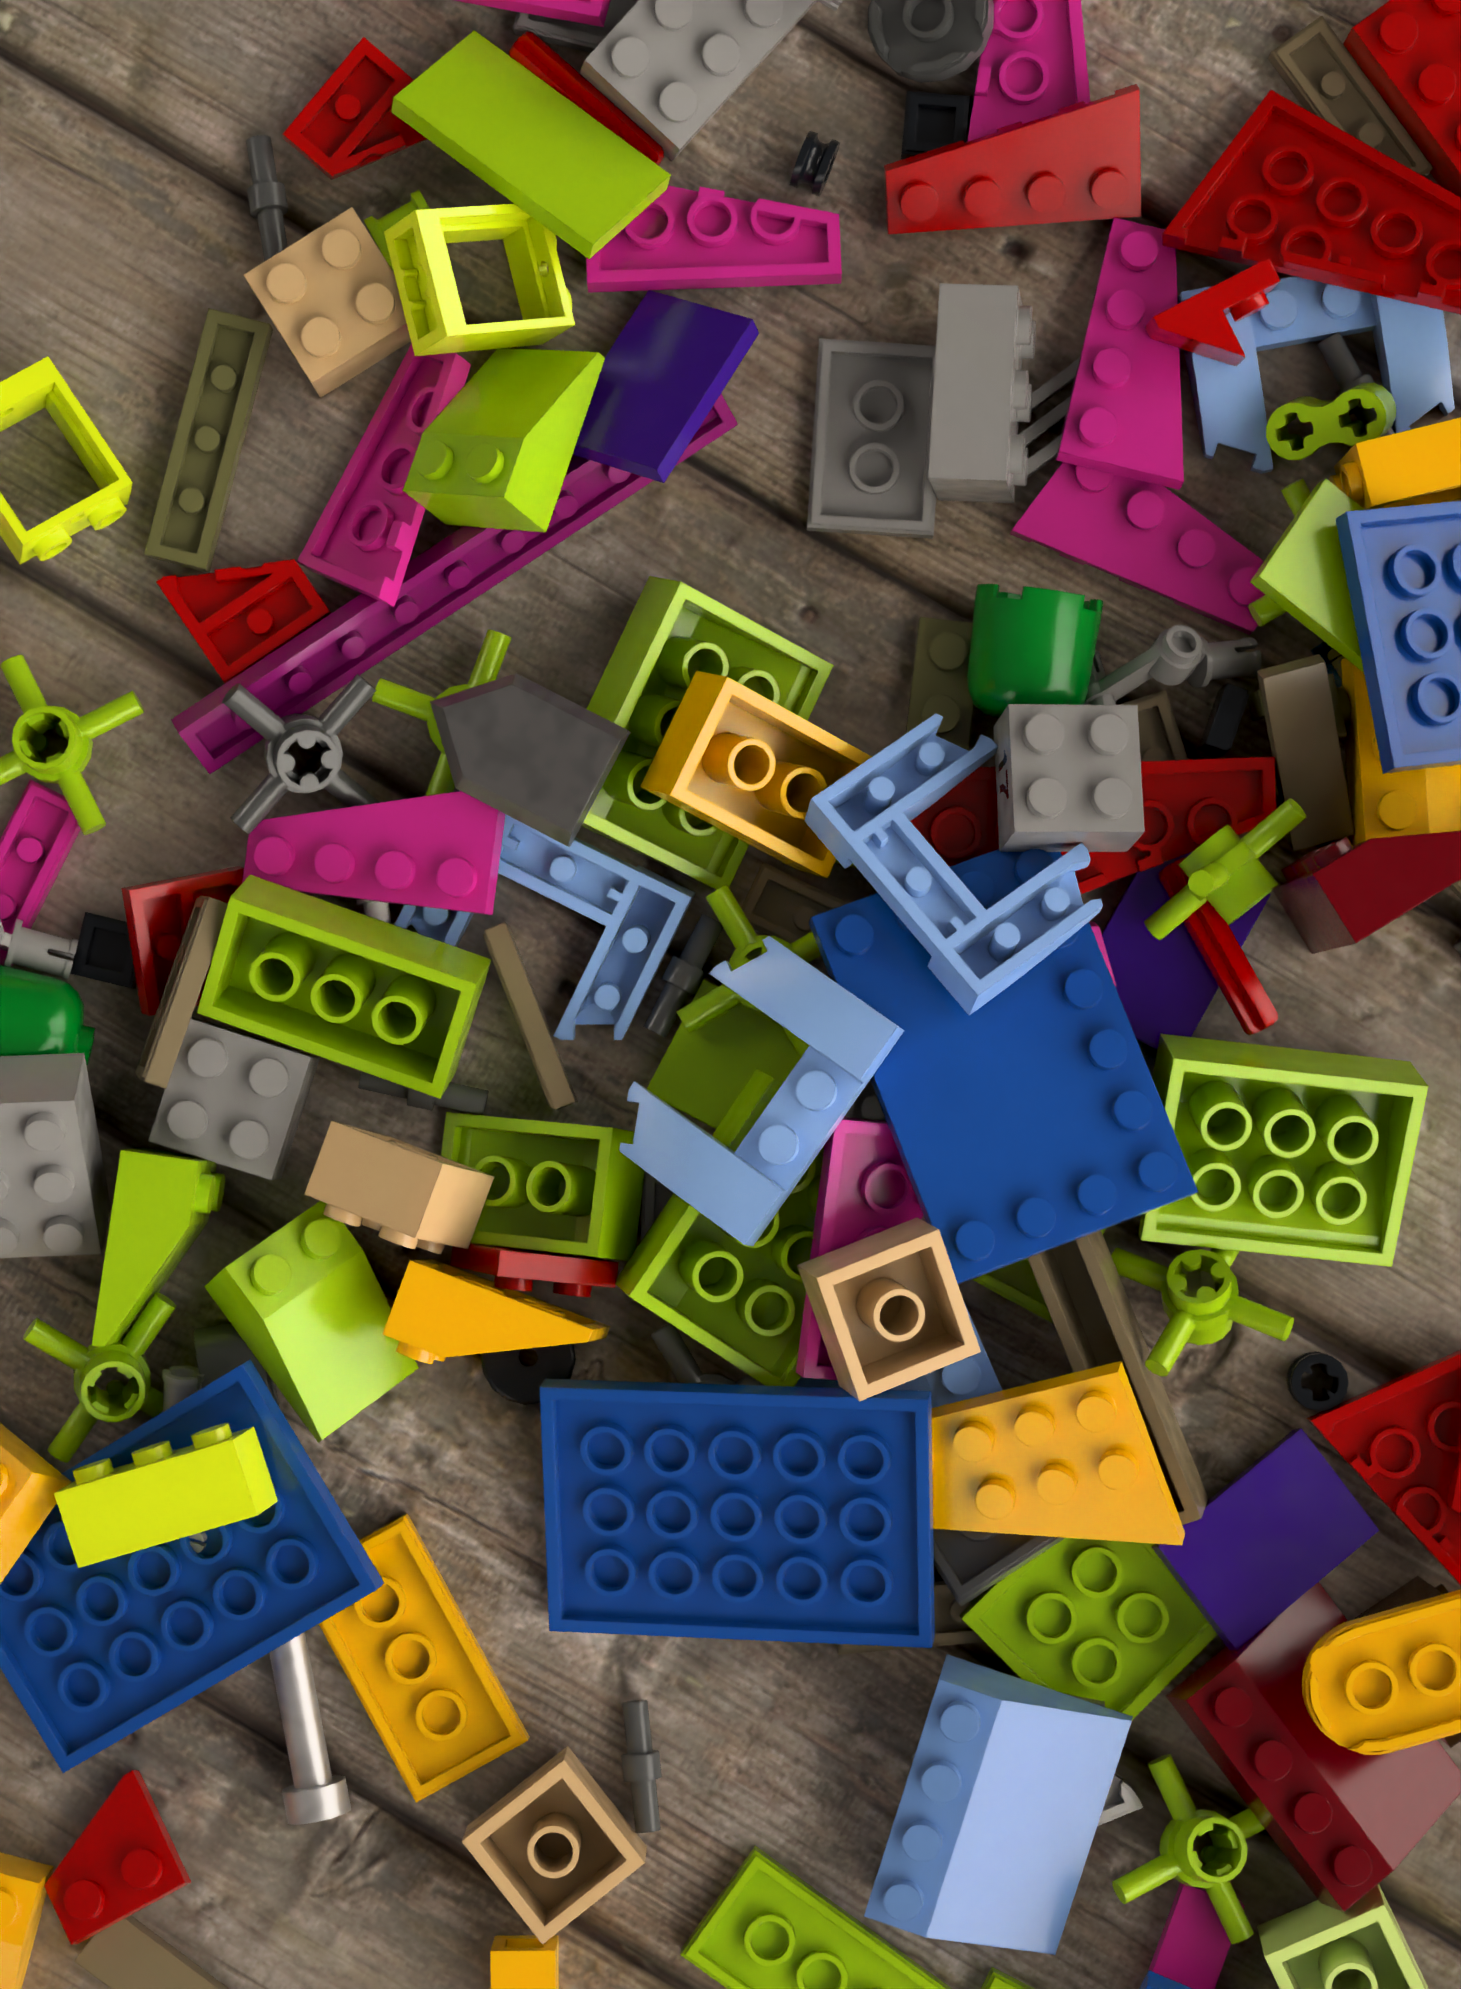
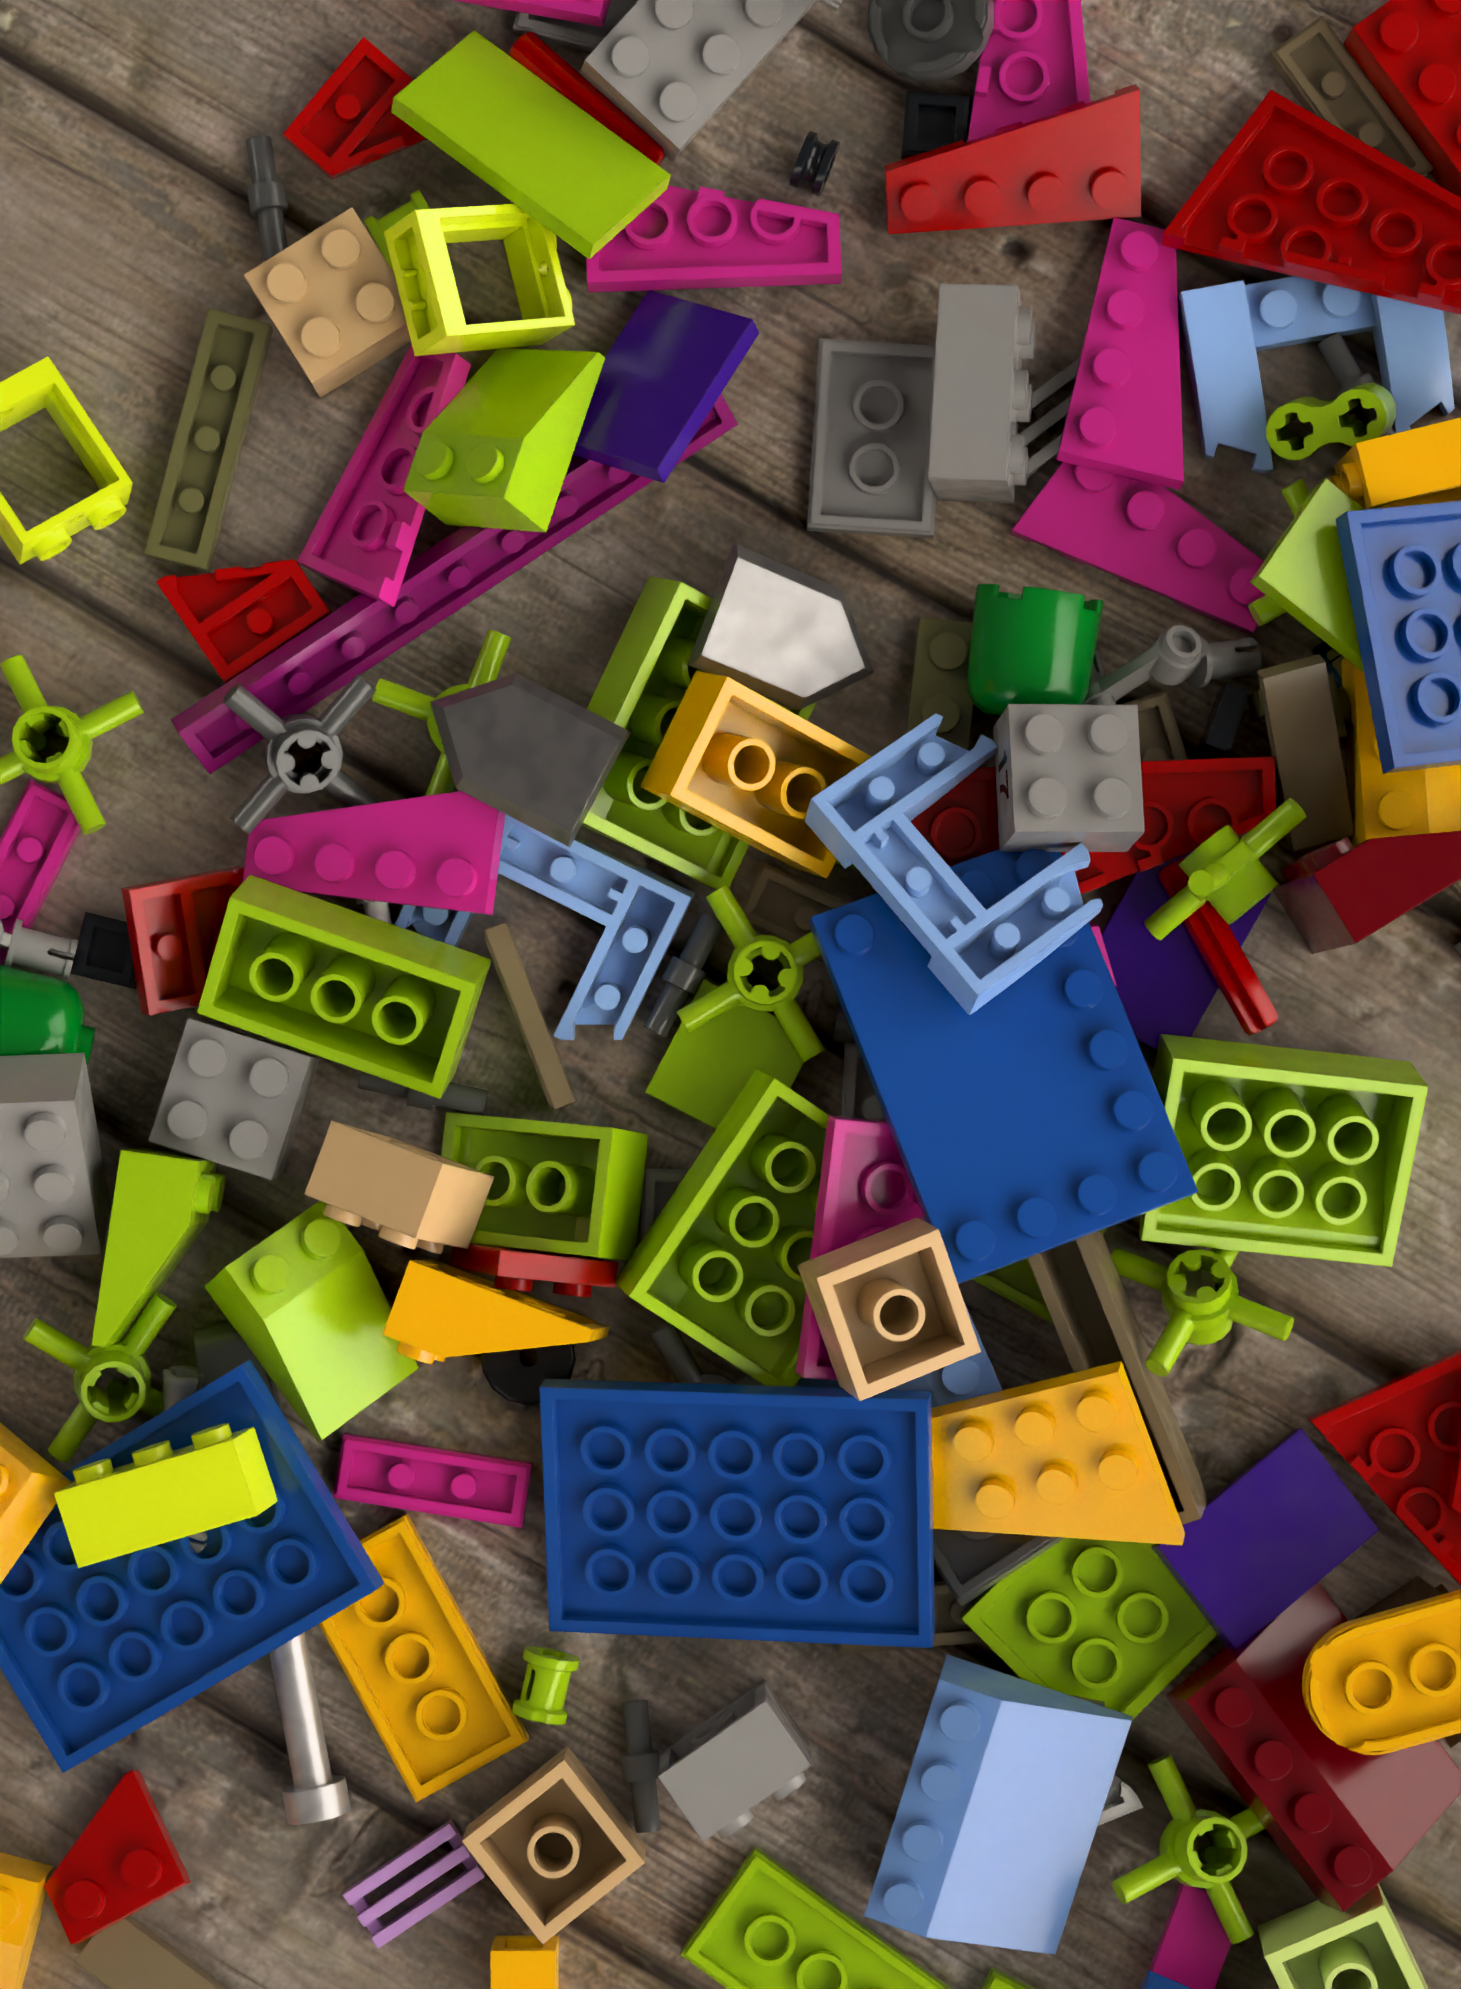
dark tan tile [135,896,228,1089] -> none
light blue wedge [619,936,905,1246] -> none
red slope [1145,258,1281,366] -> none
black bush [1286,1351,1349,1411] -> none
none -> dark pink tile [333,1432,533,1528]
none -> lavender tile [343,1819,486,1949]
none -> lime bush [512,1646,581,1725]
none -> light grey brick [658,1679,811,1842]
none -> tile [688,544,874,710]

